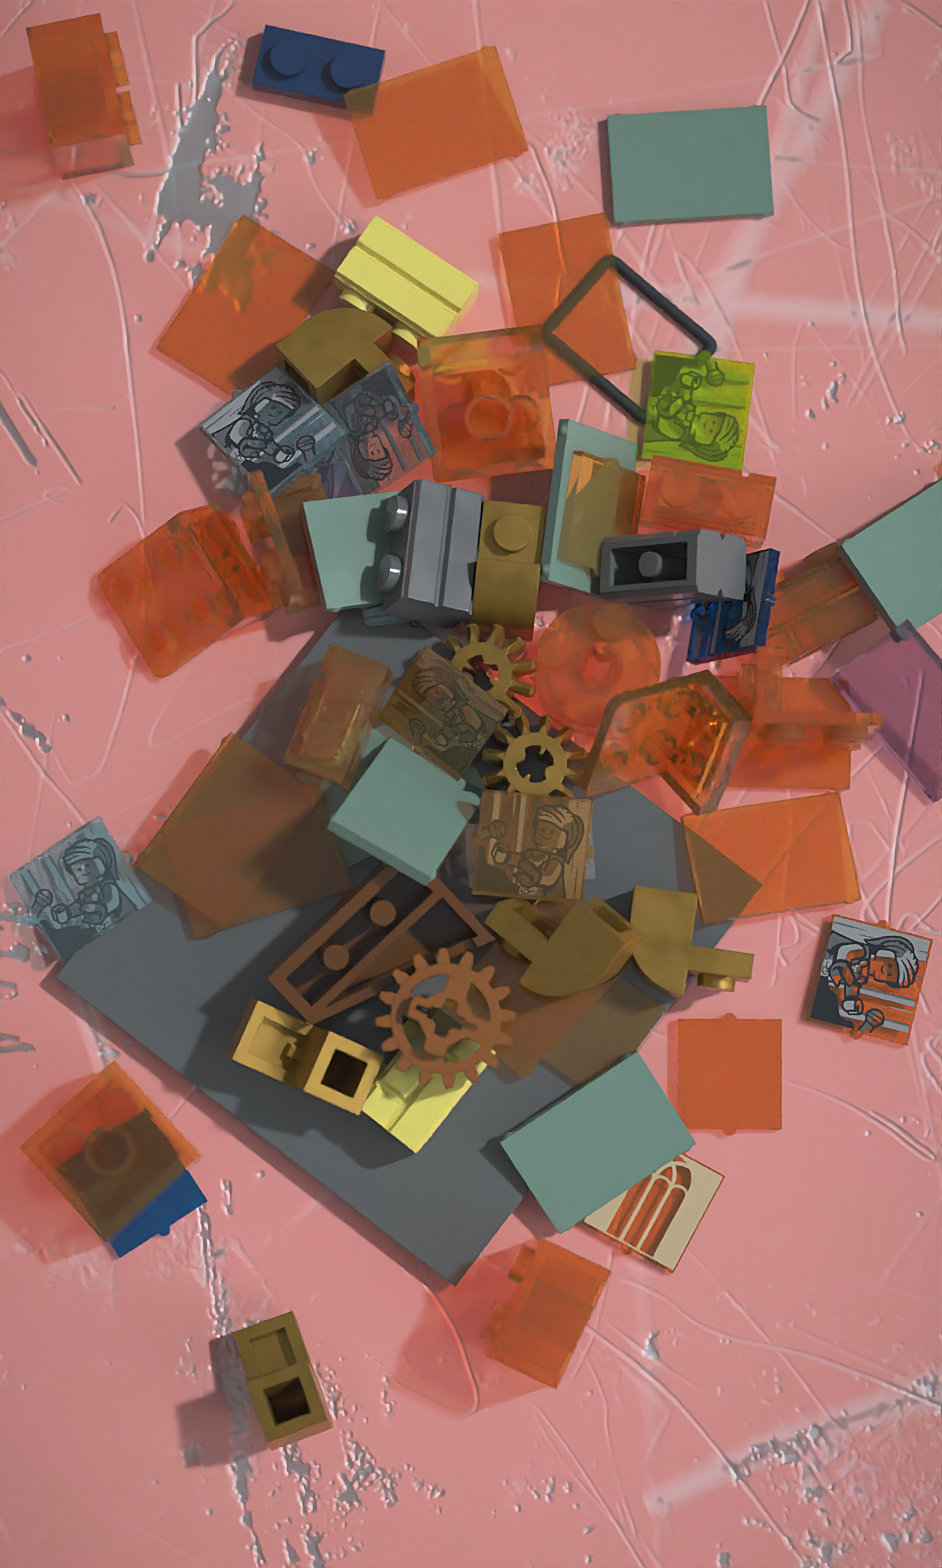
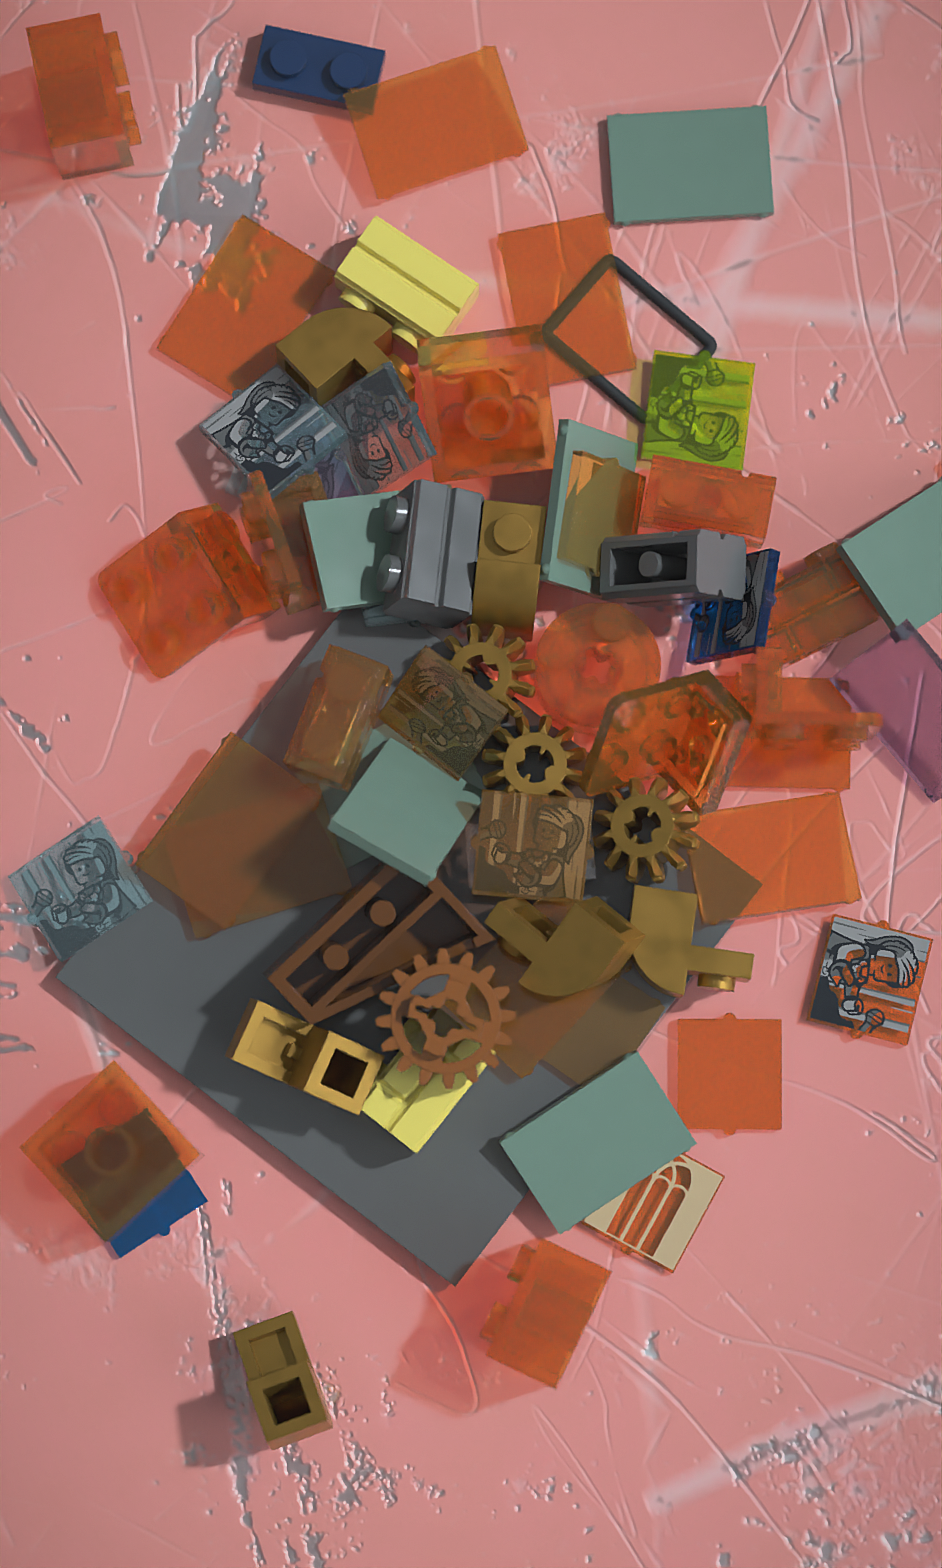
none -> pearl gold gear [593,777,701,884]

